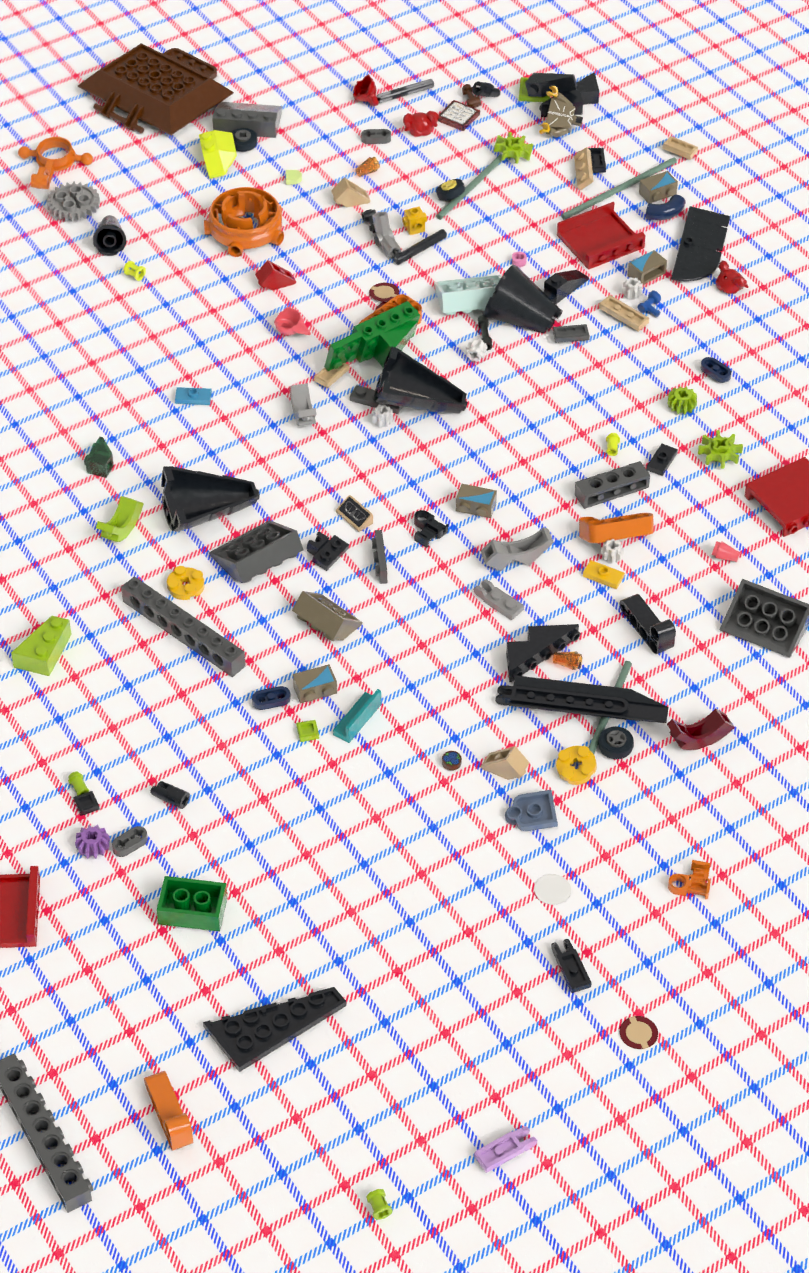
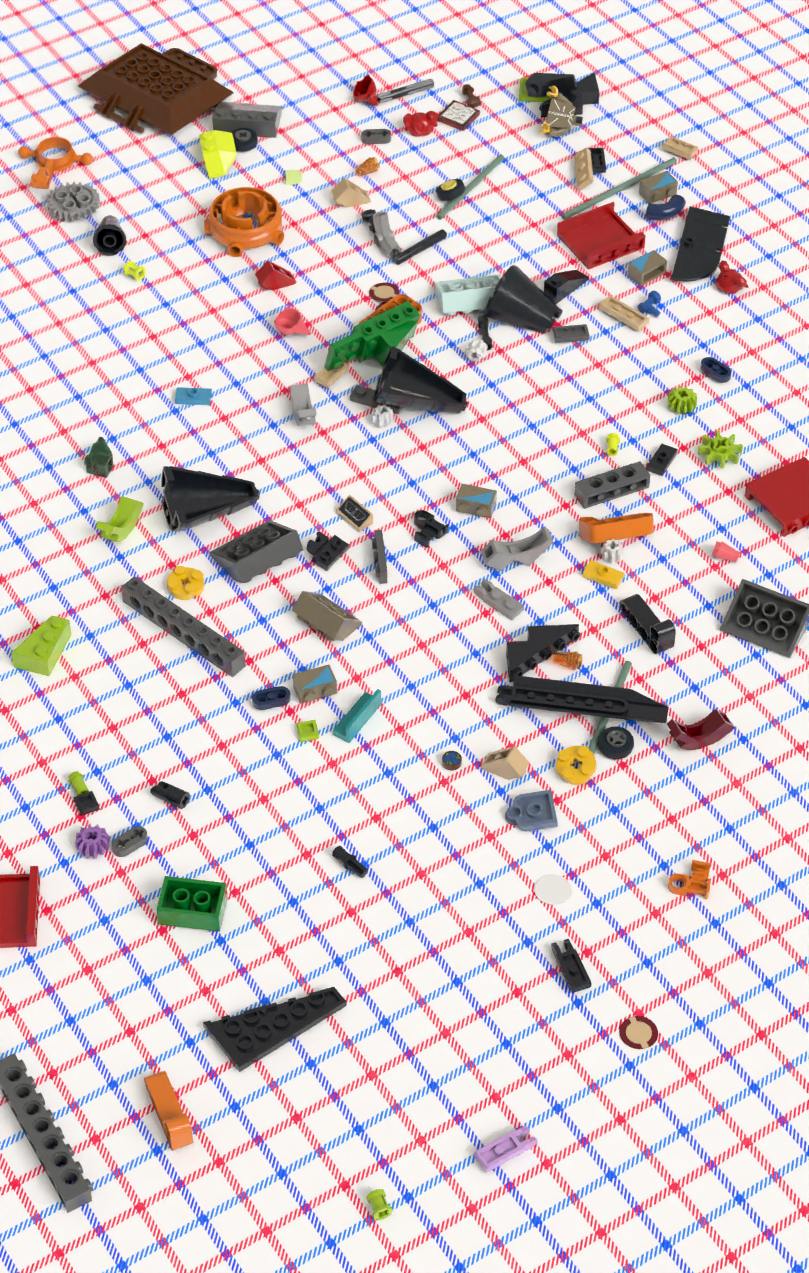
yellow brick [402,206,427,235] -> none
black hinge [472,81,501,97] -> none
lime gear [493,132,533,164] -> none
bright pink bush [512,251,527,268] -> none
white gear [622,277,643,300] -> none
none -> black axle [332,845,368,878]

